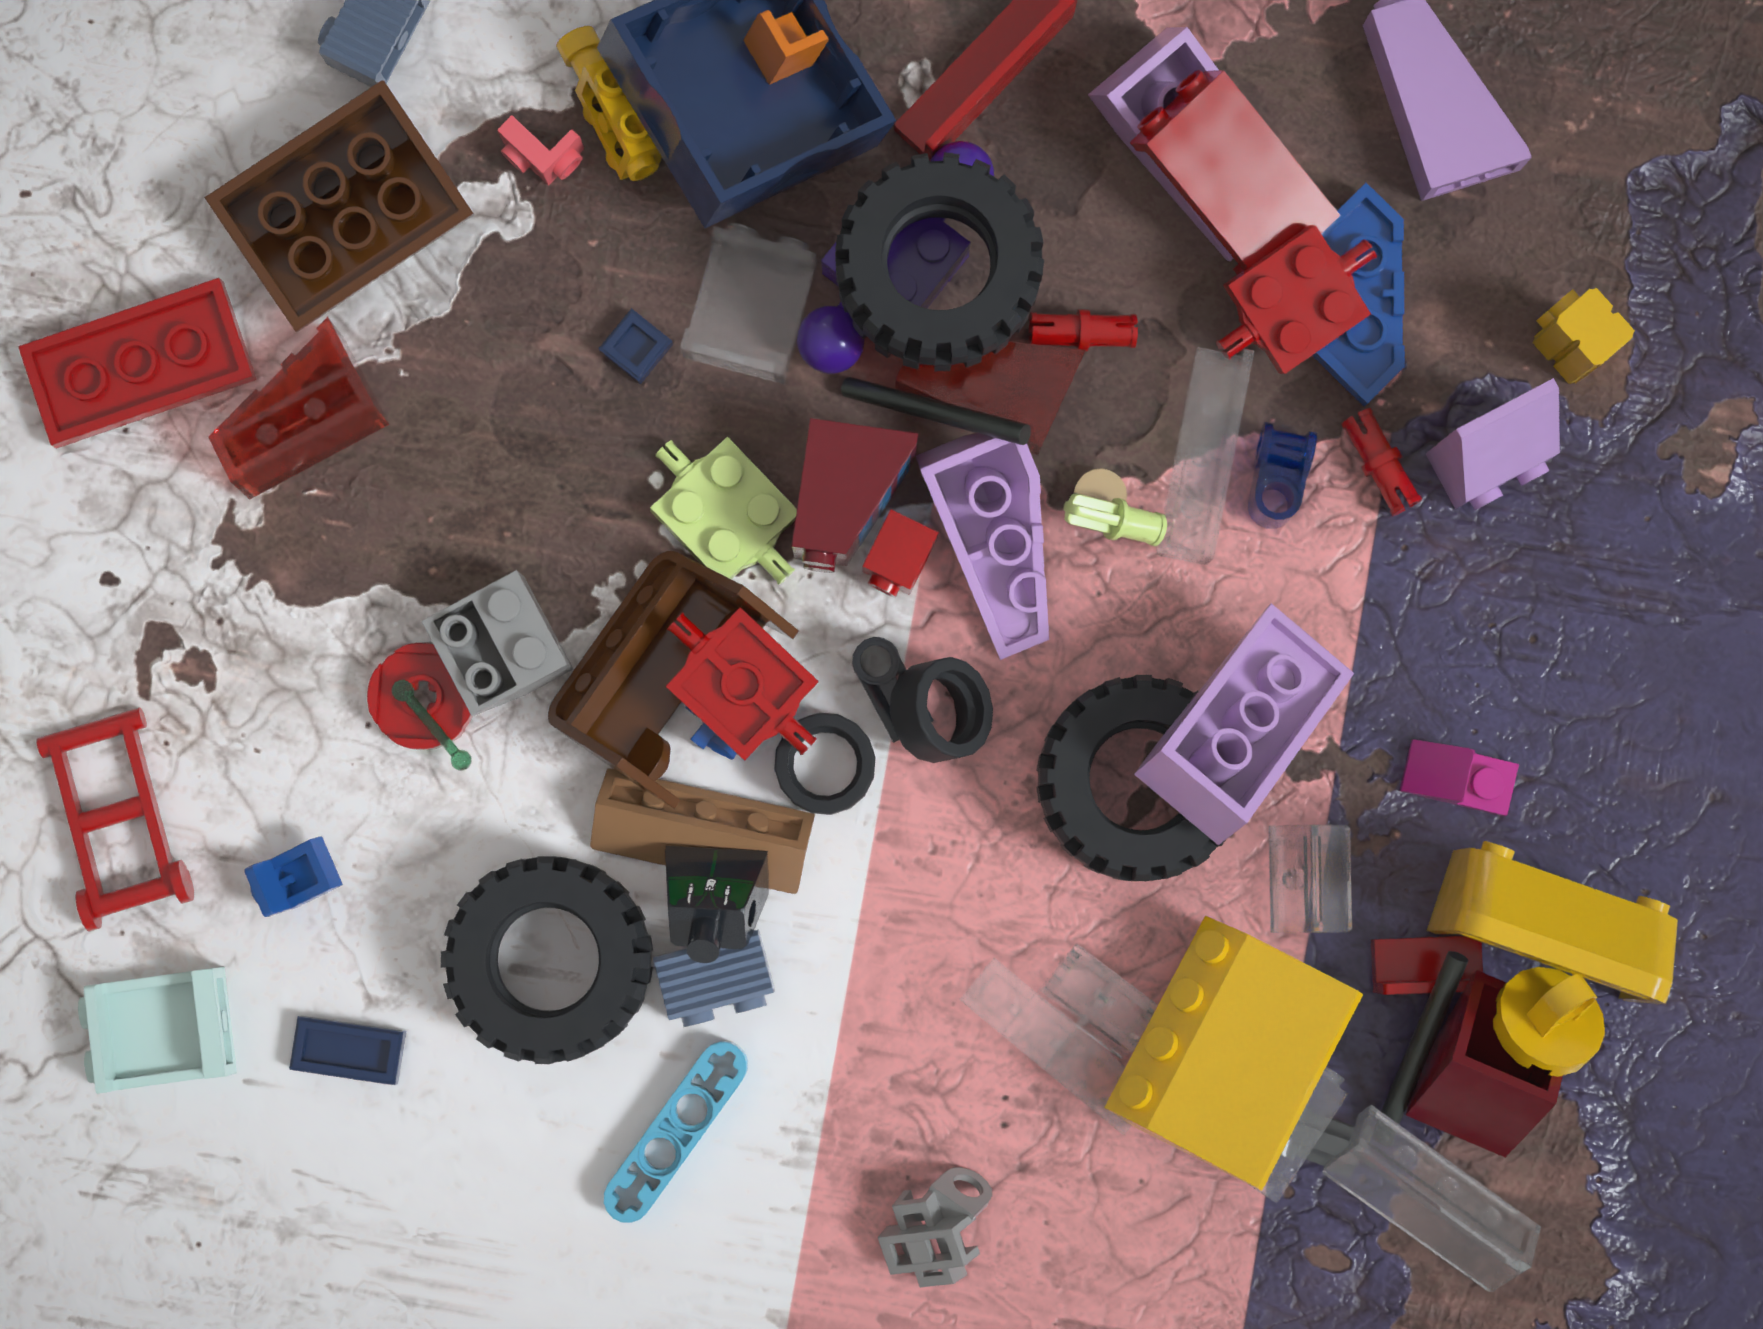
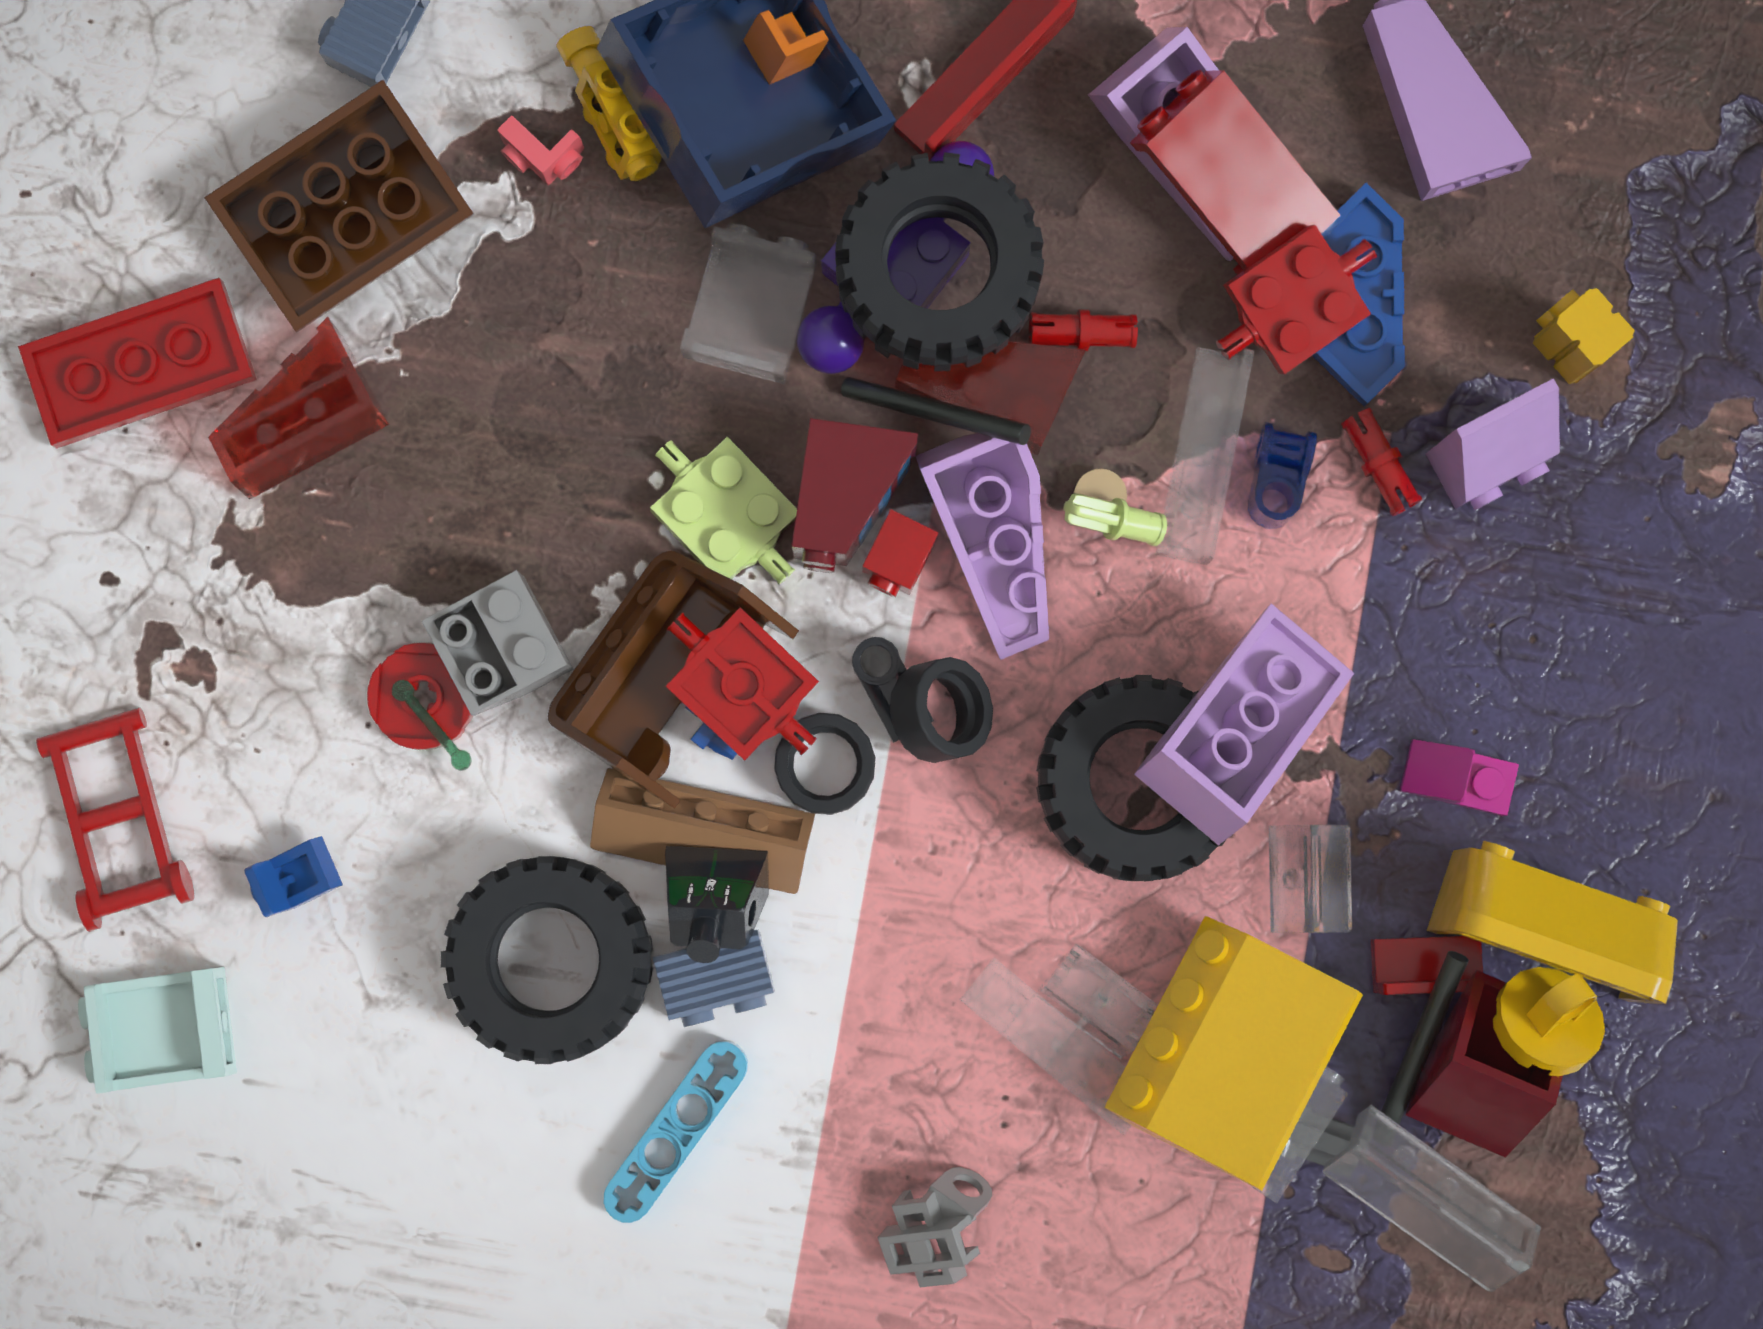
dark blue tile [289,1016,406,1085] -> none
dark blue tile [598,308,673,385] -> none

